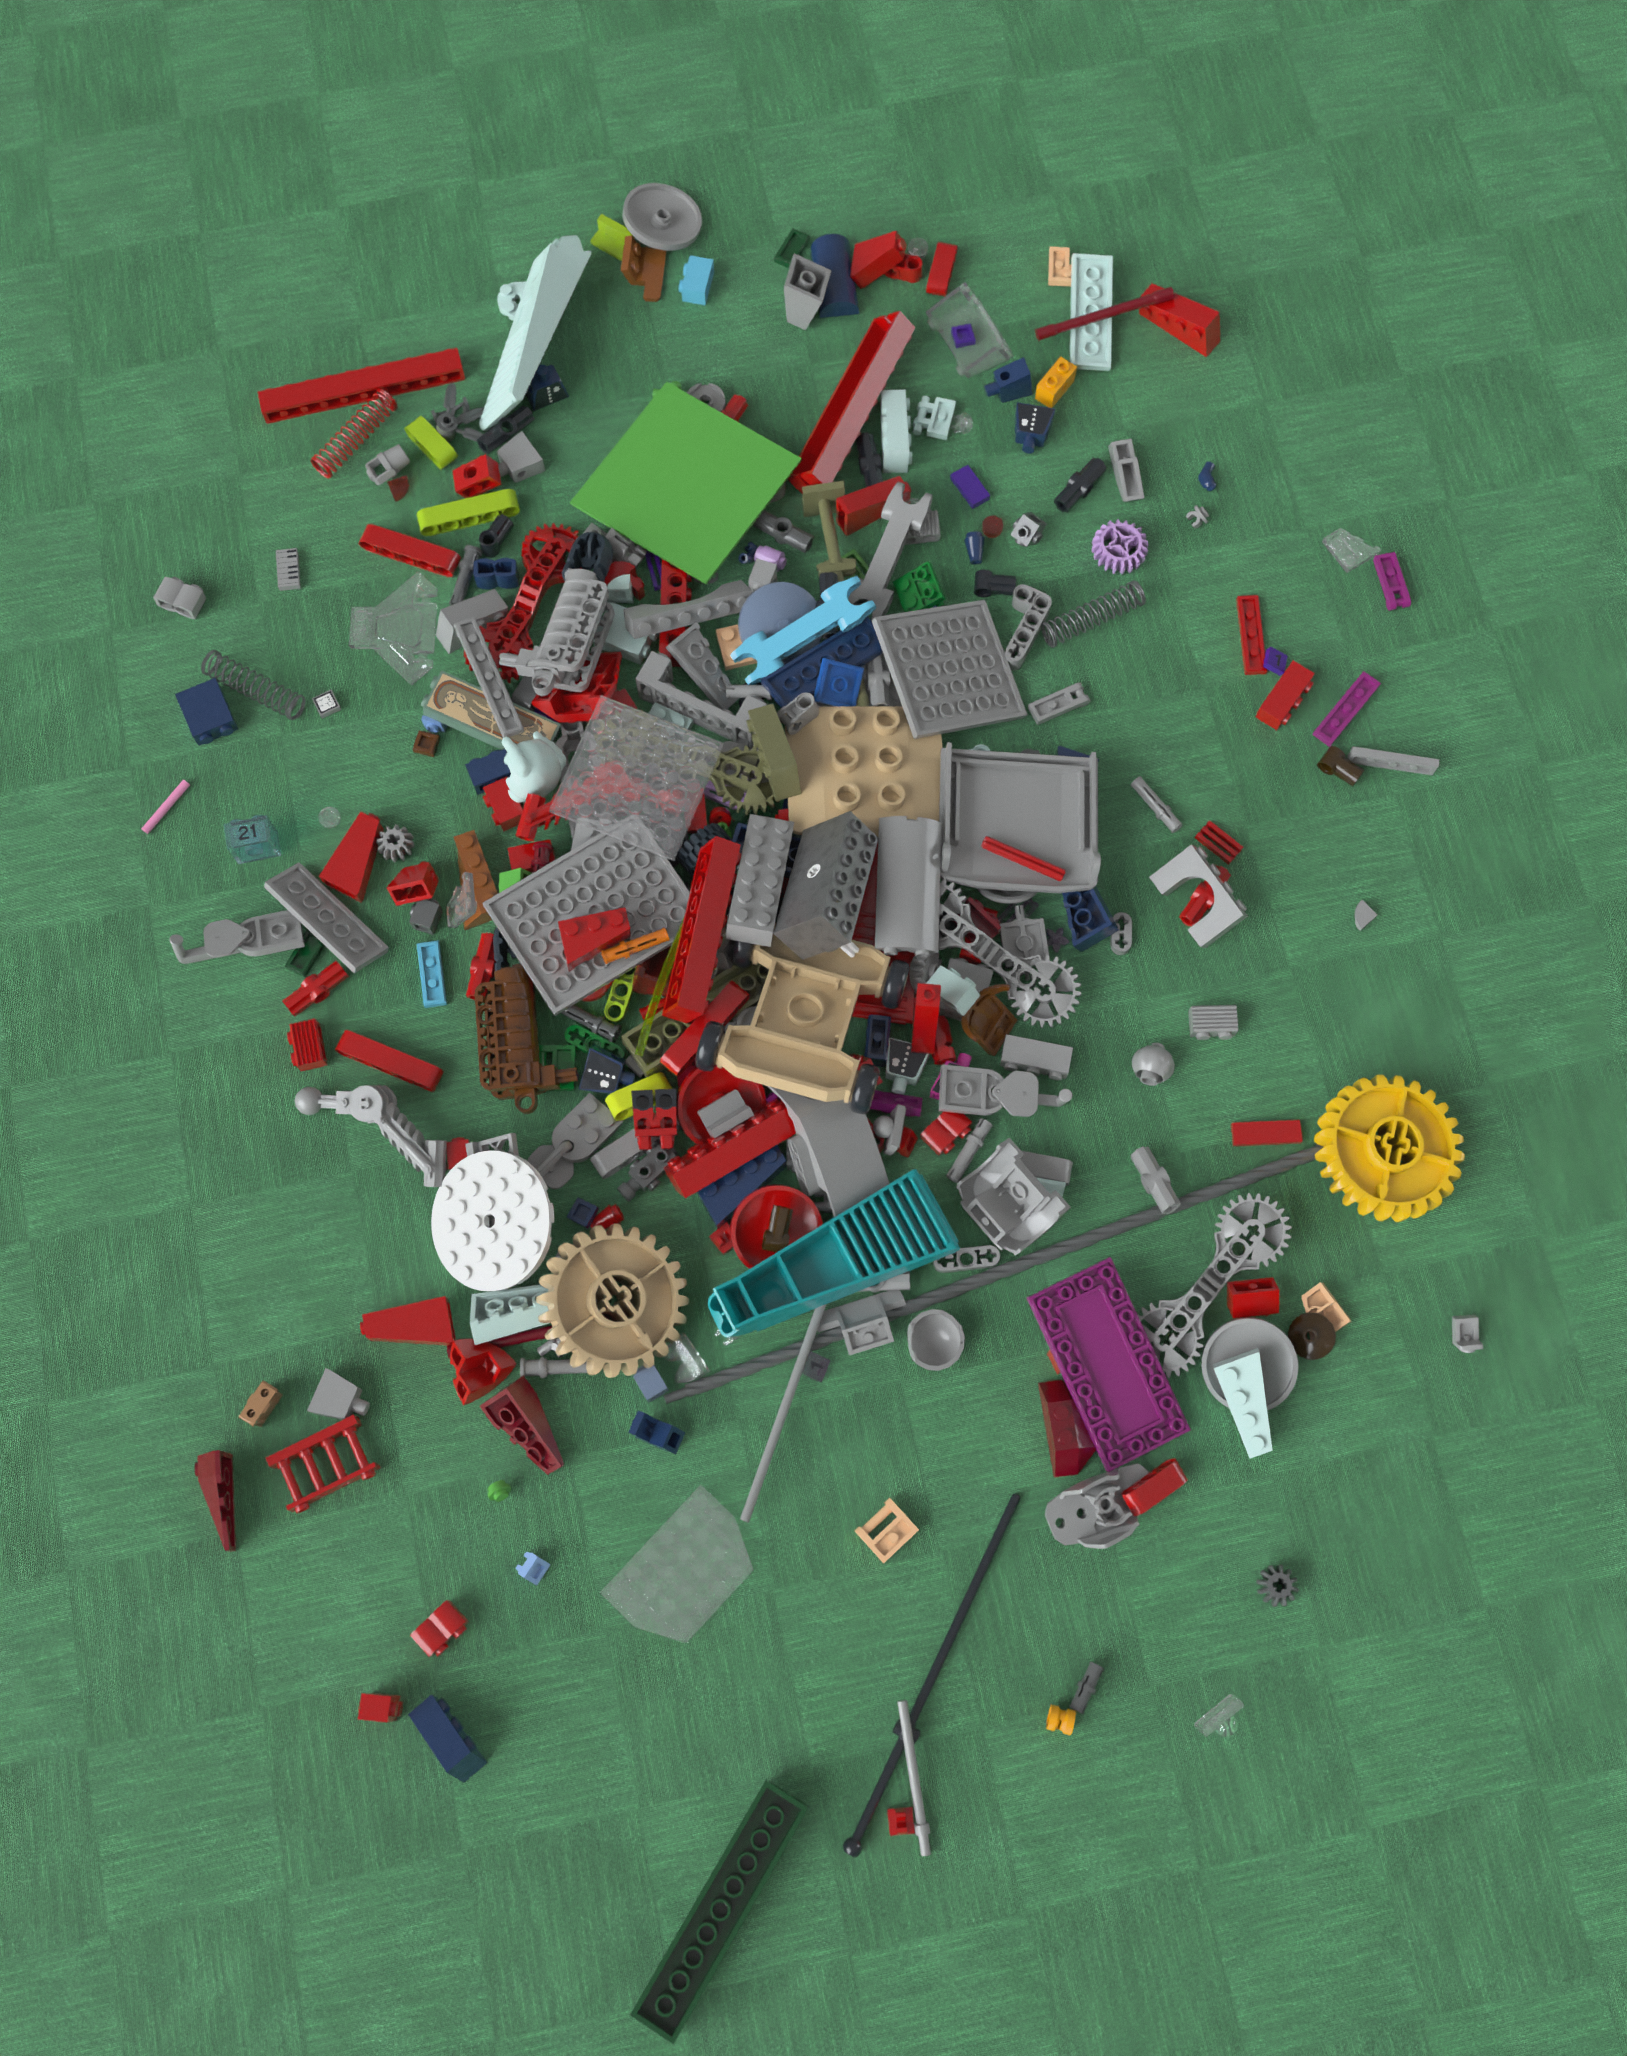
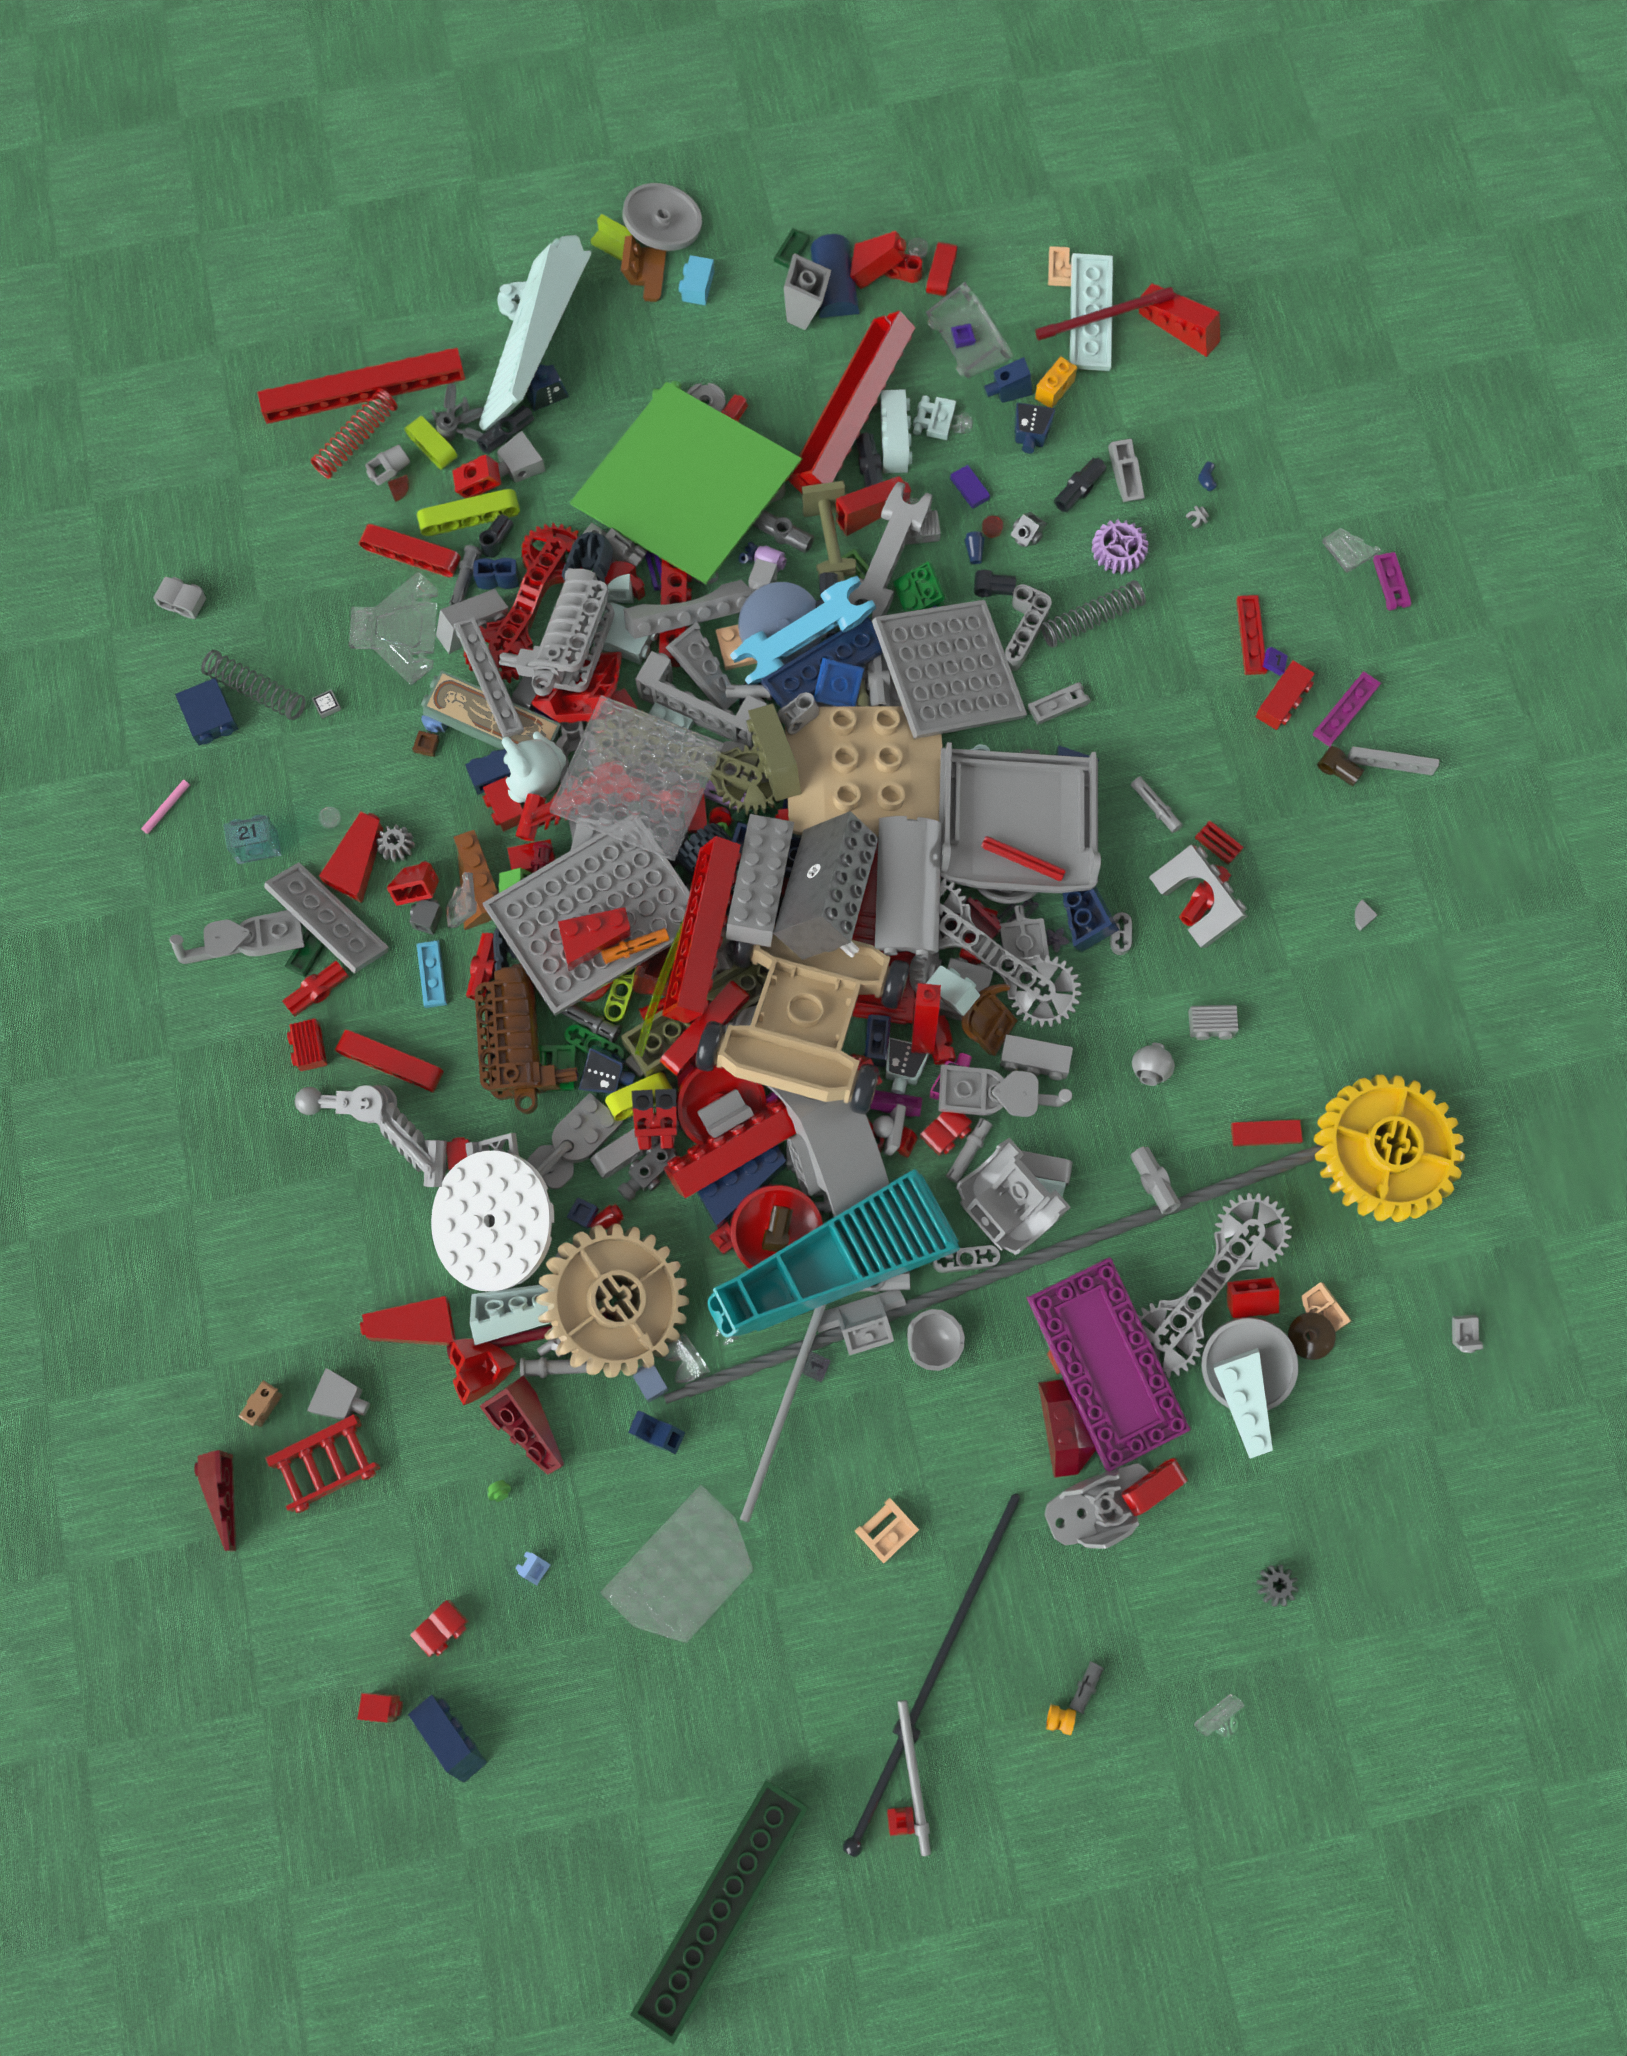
light grey tile [276,548,301,591] -> none

